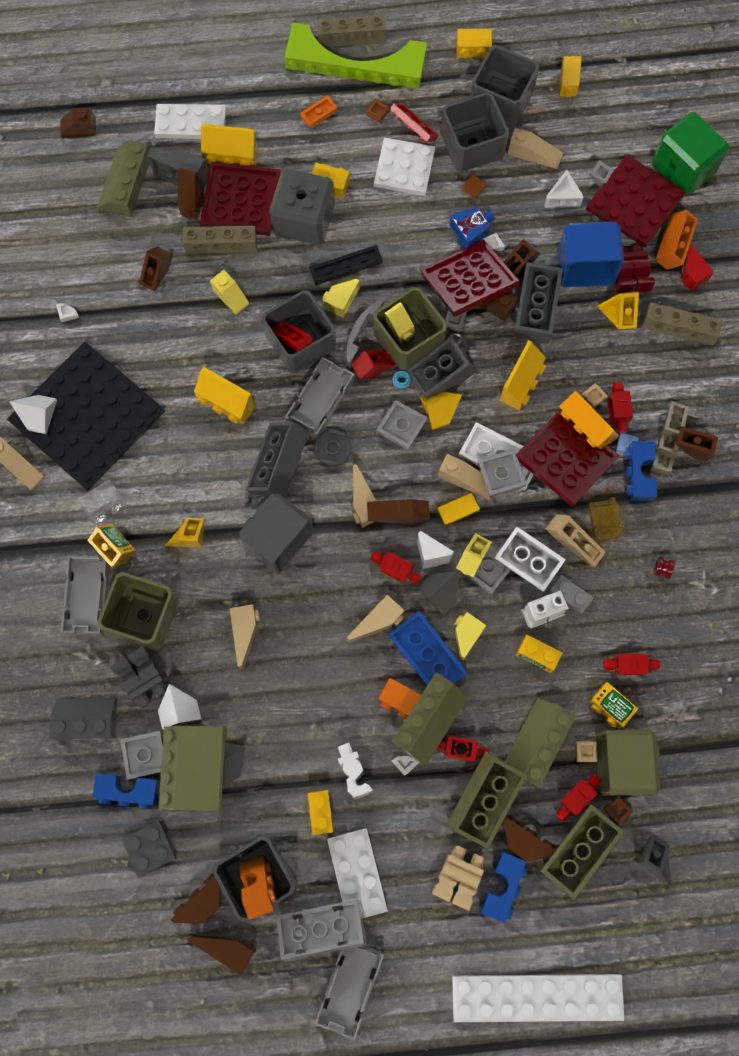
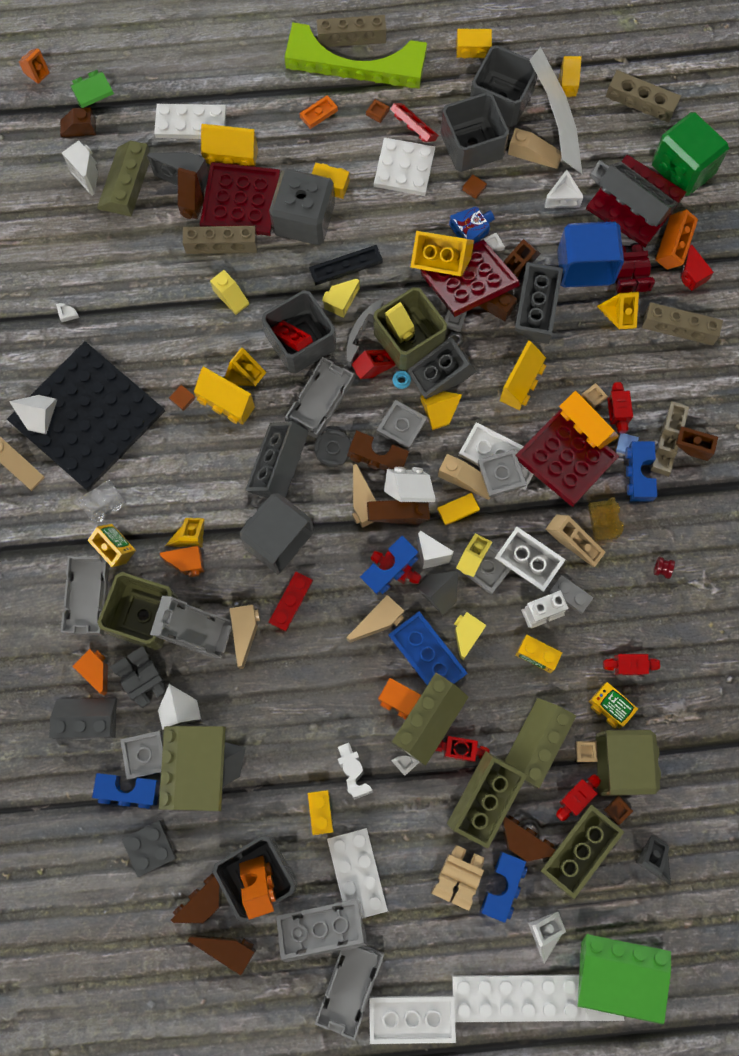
reddish brown slope [139,246,173,291] -> none
none -> orange slope [19,48,50,84]
none -> white slope [62,140,98,196]
none -> bright green slope [70,70,114,108]
none -> orange slope [72,649,108,696]
none -> light grey piece [150,596,232,659]
none -> orange slope [160,546,204,577]
none -> dark orange tile [169,385,196,411]
none -> yellow slope [225,347,267,386]
none -> red plate [268,572,313,632]
none -> reddish brown arch [347,430,409,473]
none -> blue arch [360,536,419,595]
none -> white plate [369,996,456,1044]
none -> white slope [384,467,435,502]
none -> yellow slope [410,231,474,276]
none -> white slope [528,912,566,964]
none -> white sticker [529,47,583,175]
none -> bright green slope [577,934,671,1024]
none -> dark grey slope [598,162,678,226]
none -> dark tan brick [605,70,681,123]

